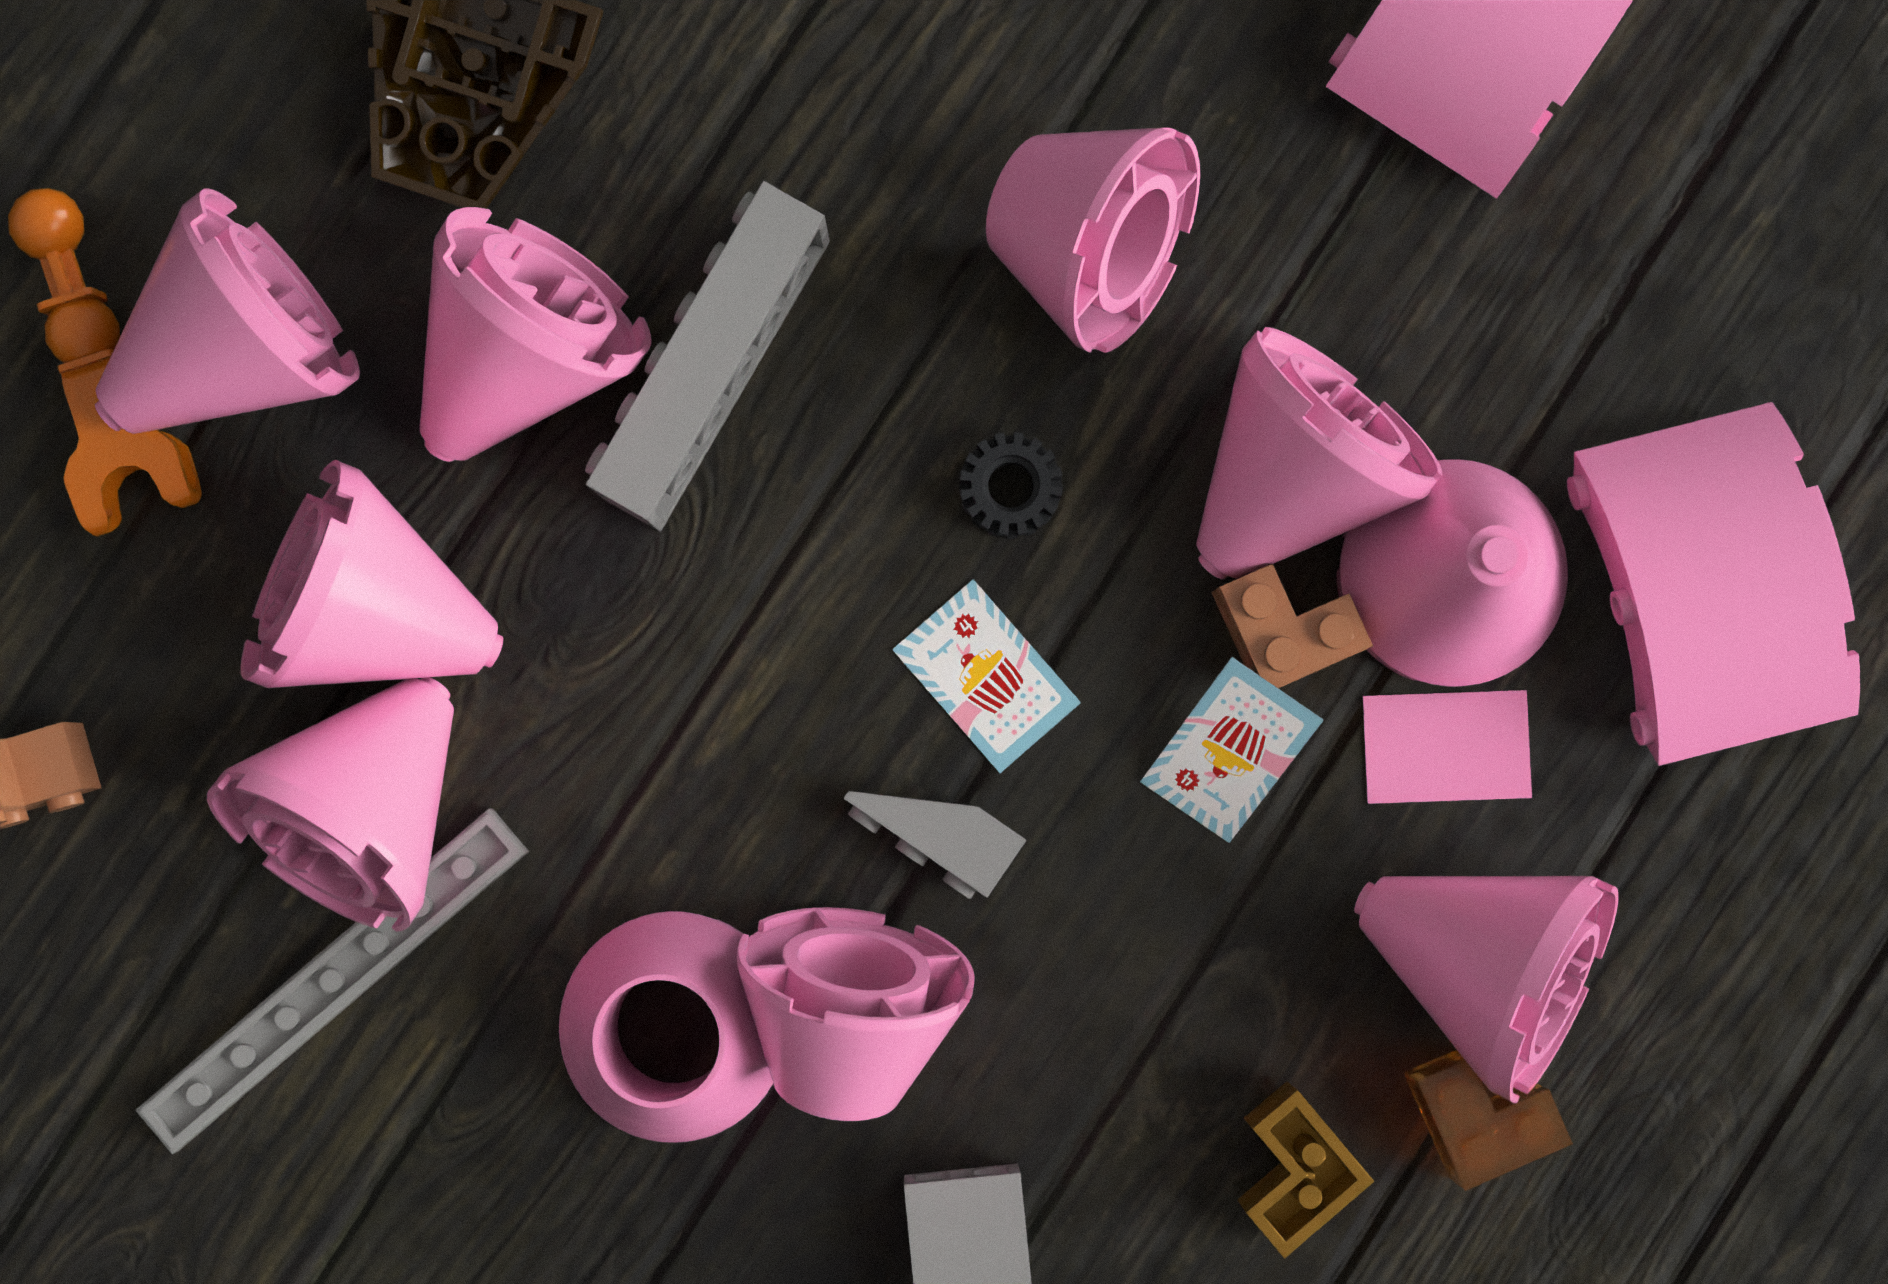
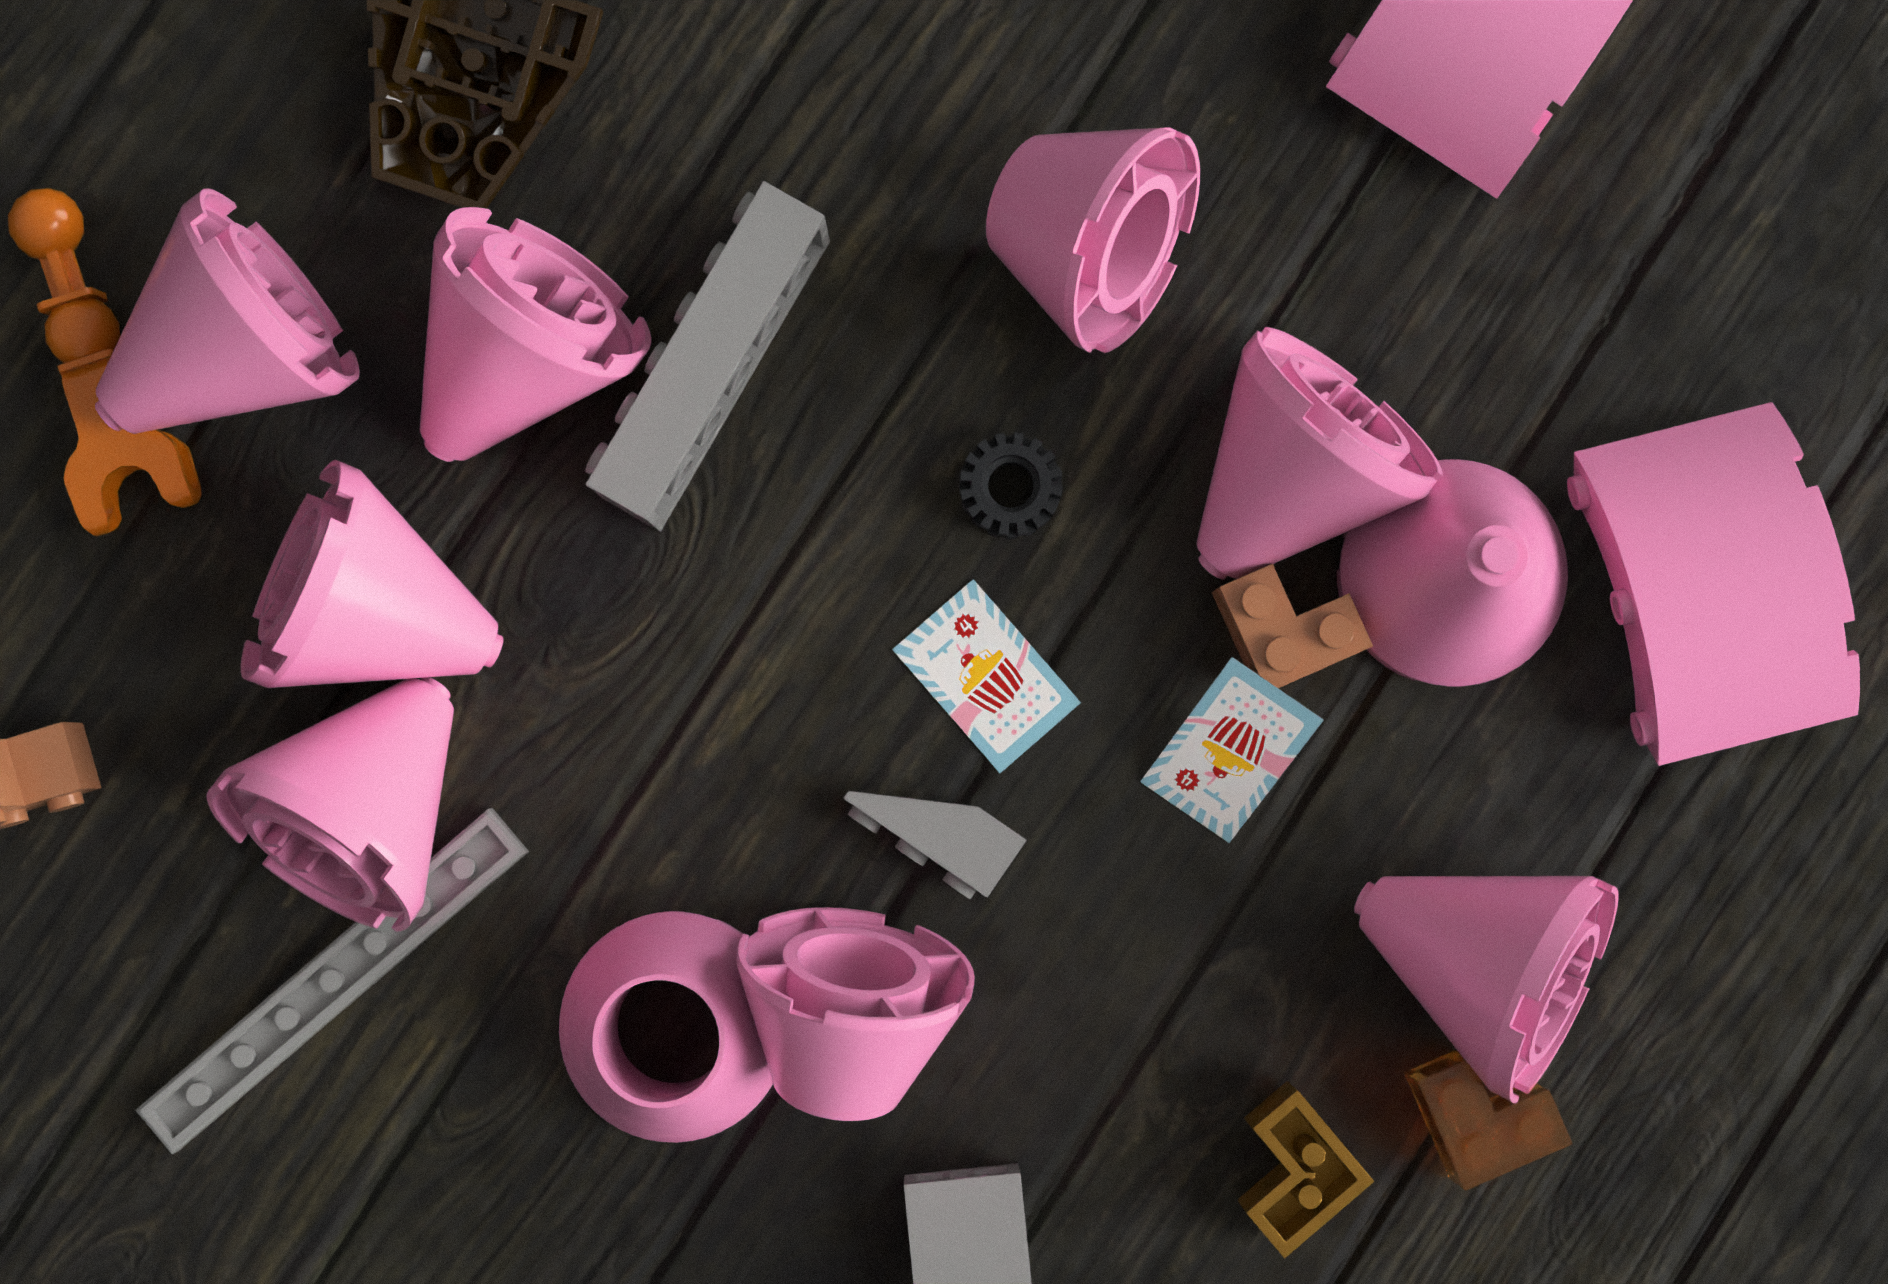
bright pink sticker [1363,690,1532,804] -> none

